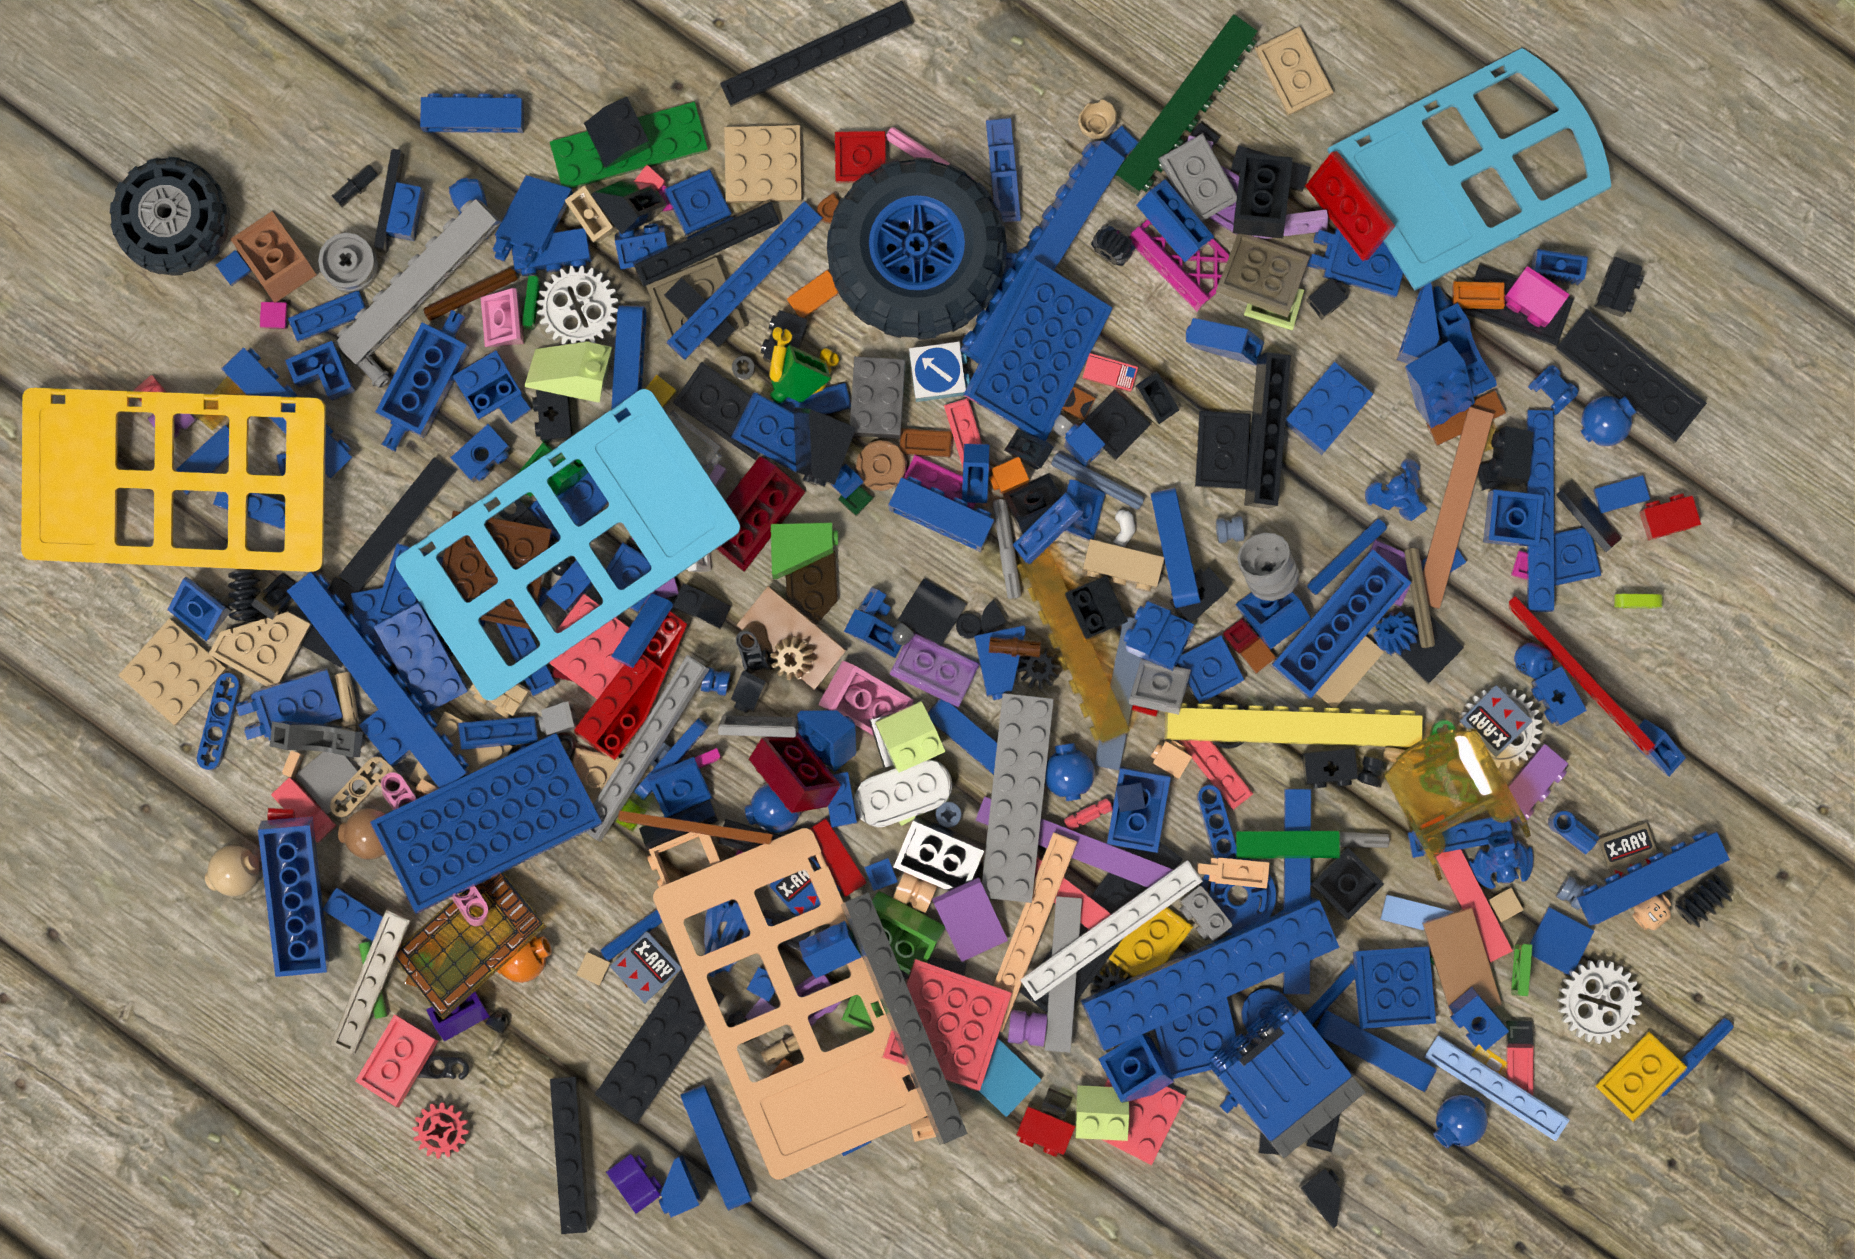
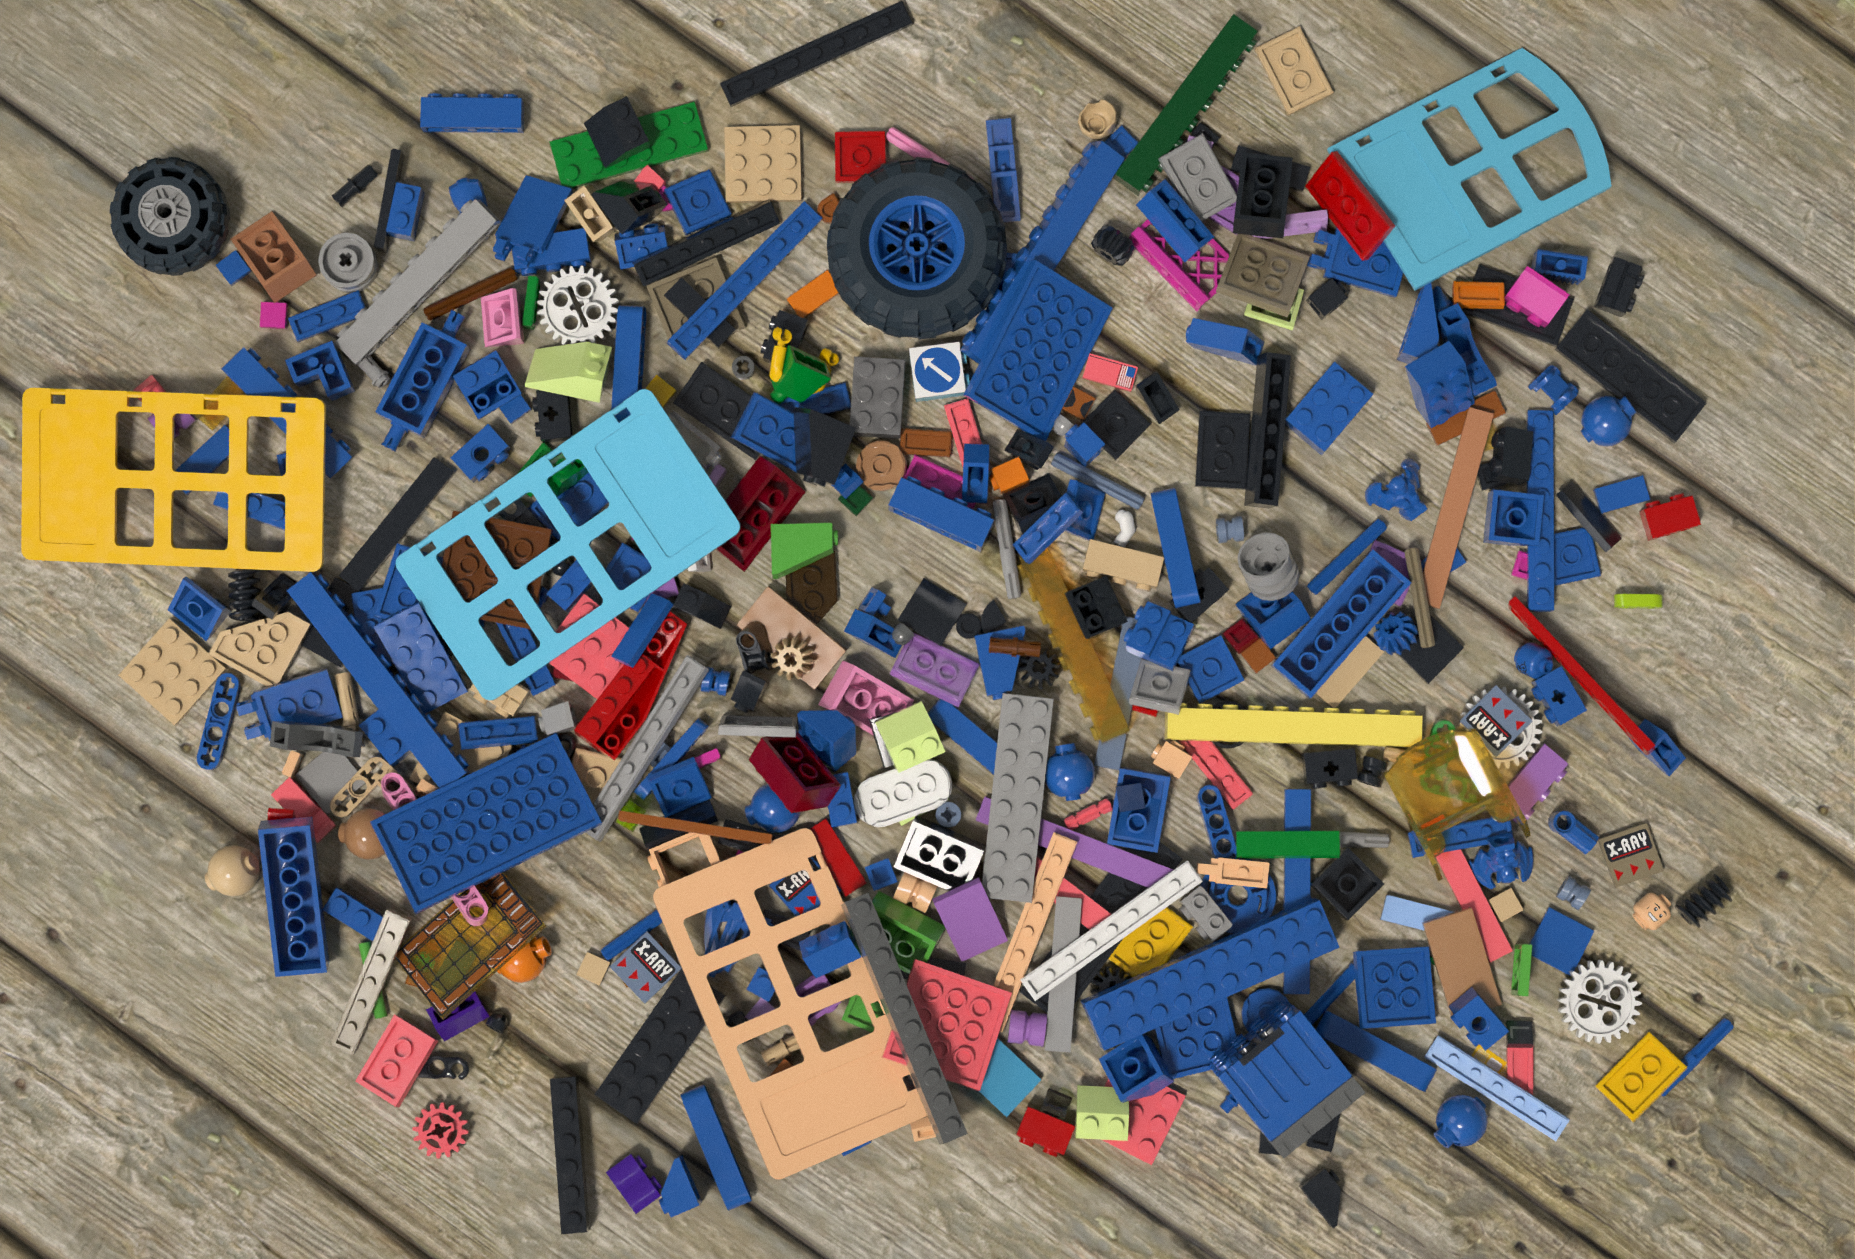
blue brick [1577,831,1730,925] -> none

